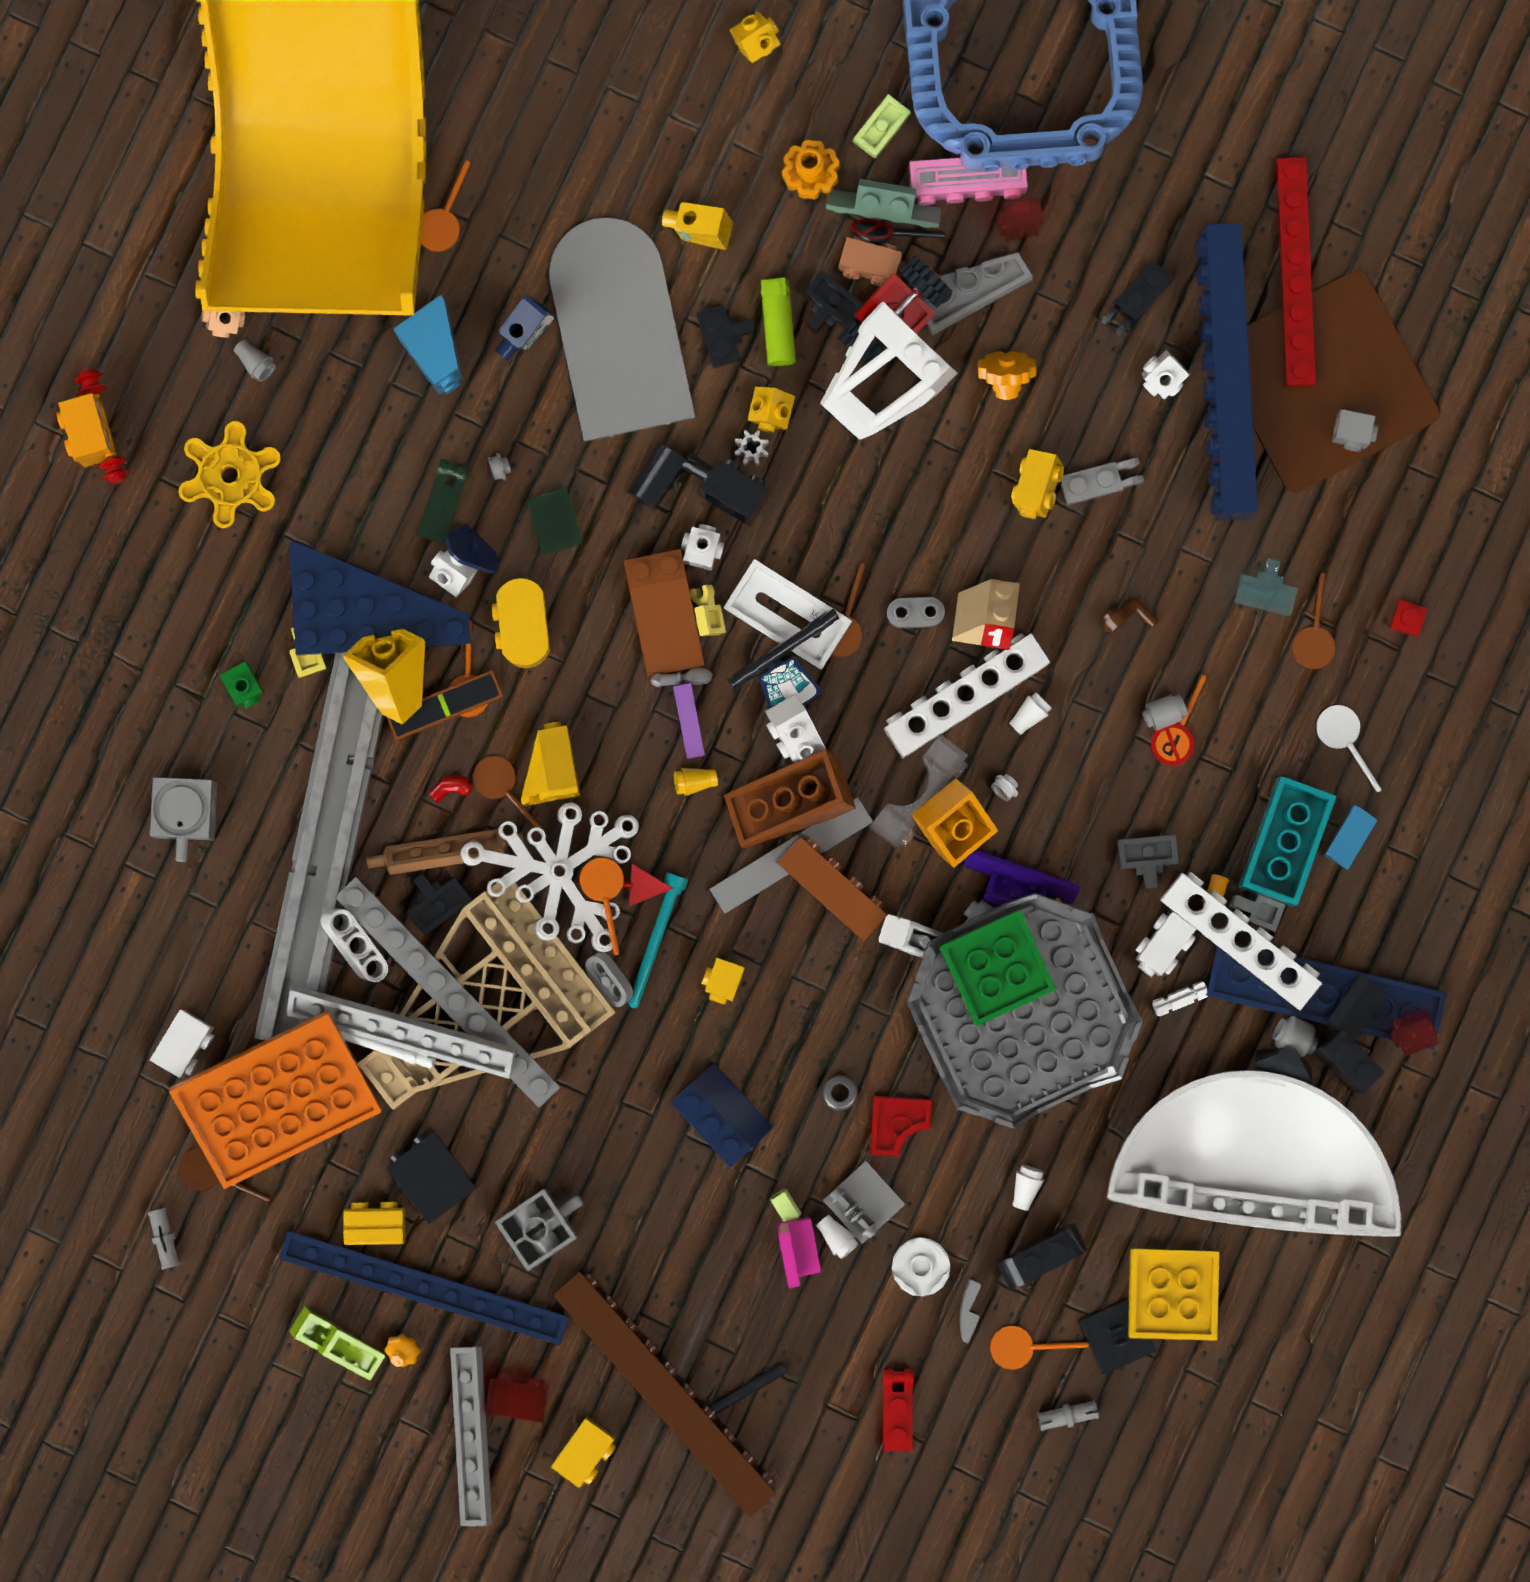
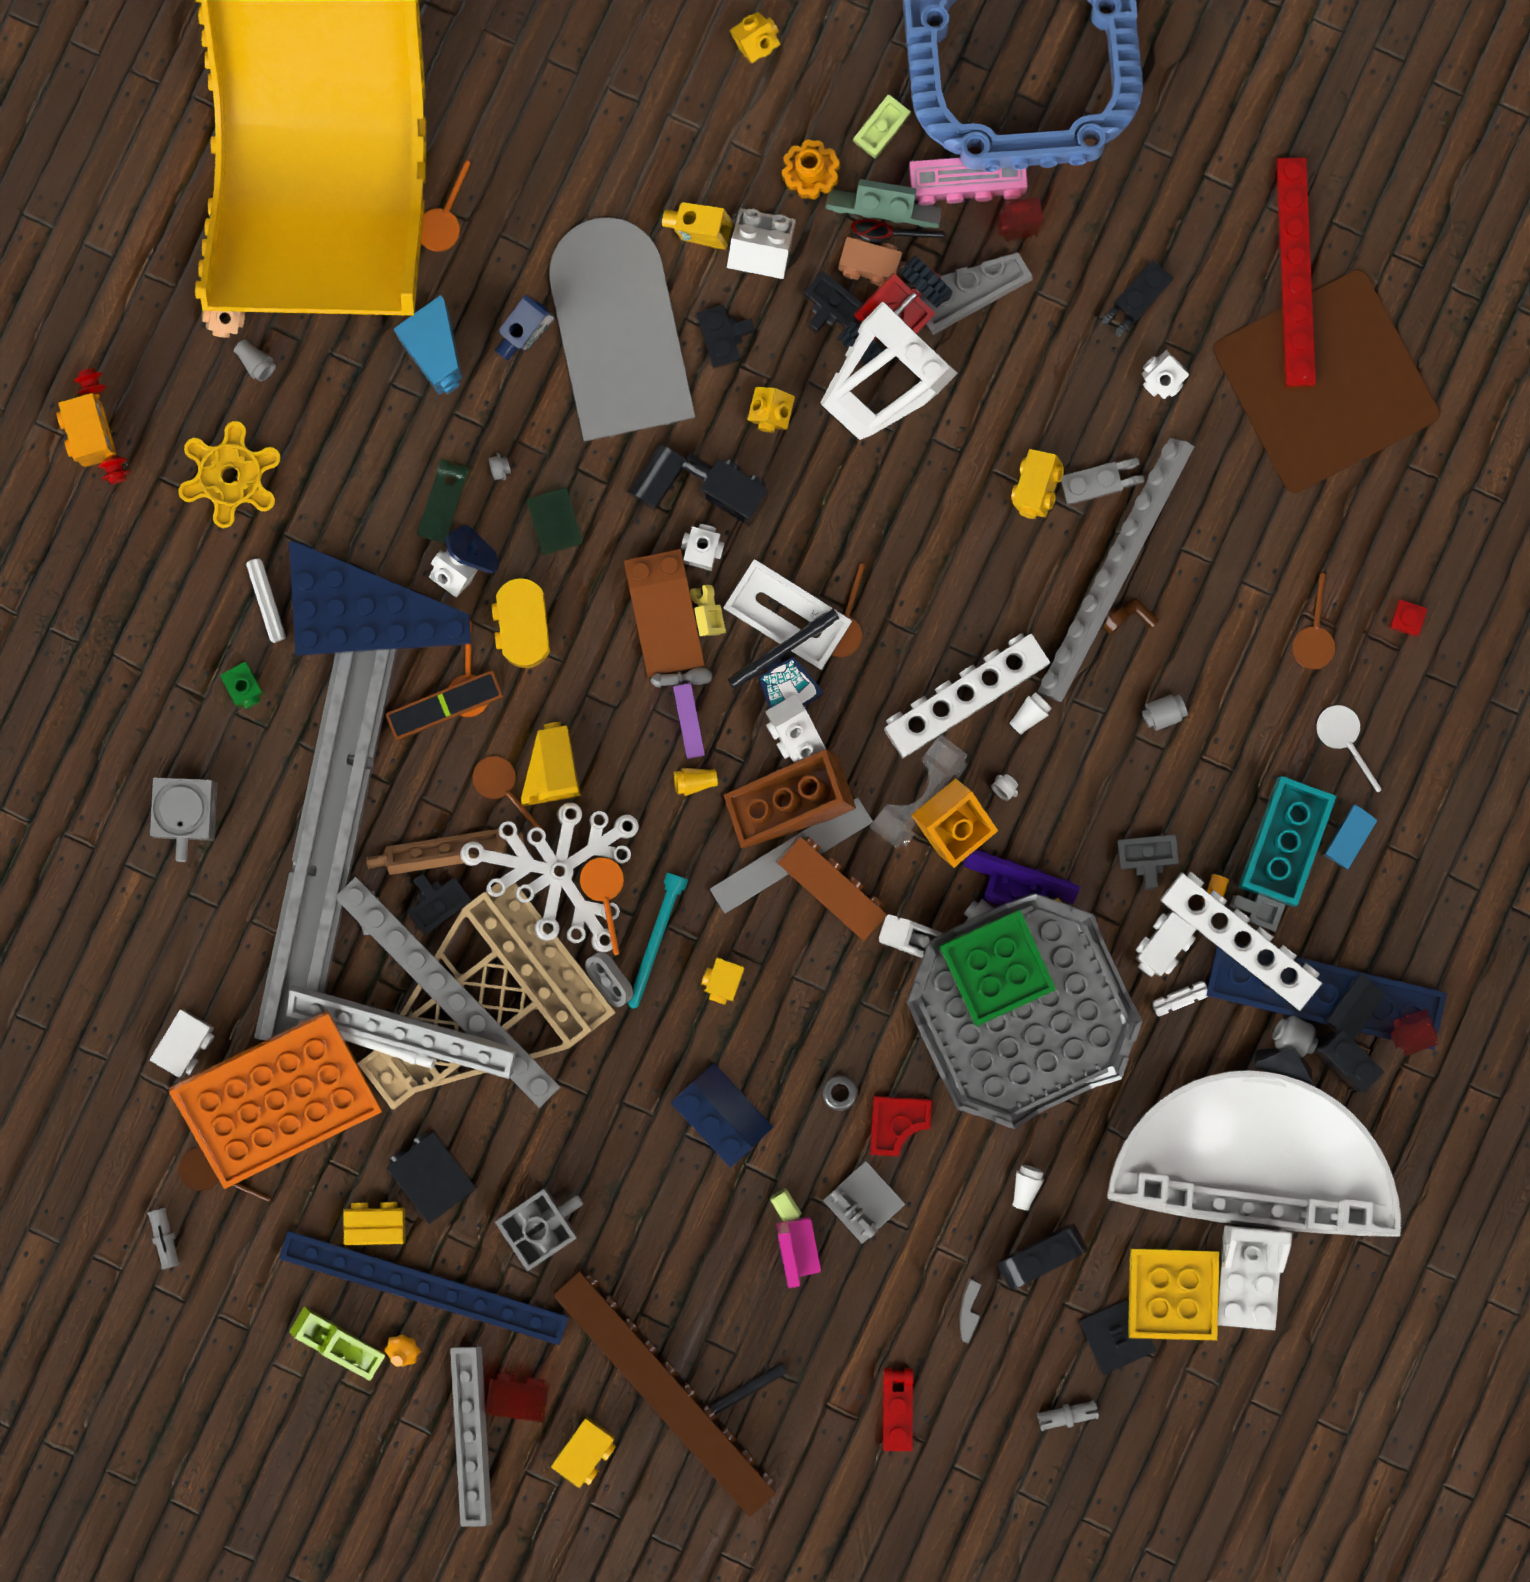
light yellow plate [289,627,327,678] -> none
white beam [321,908,388,982] -> none
yellow slope [343,629,425,725] -> none
red arm [428,775,472,804] -> none
red piece [577,863,673,906] -> none
white gear [734,430,769,466] -> none
lime piece [761,277,796,366] -> none
white cone [816,1215,859,1259] -> none
light grey plate [887,597,945,628] -> none
white tile [892,1237,950,1296] -> none
tan slope [952,579,1020,650] -> none
light orange plant [978,351,1036,400] -> none
orange piece [990,1325,1089,1370] -> none
piece [1151,675,1206,766] -> none
dark blue brick [1195,223,1258,522] -> none
clear light blue hinge [1233,559,1298,617] -> none
light grey brick [1332,409,1378,452] -> none
none -> white axle [246,558,286,643]
none -> white slope [727,208,796,279]
none -> light grey plate [1037,438,1194,702]
none -> white bracket [1218,1225,1292,1330]

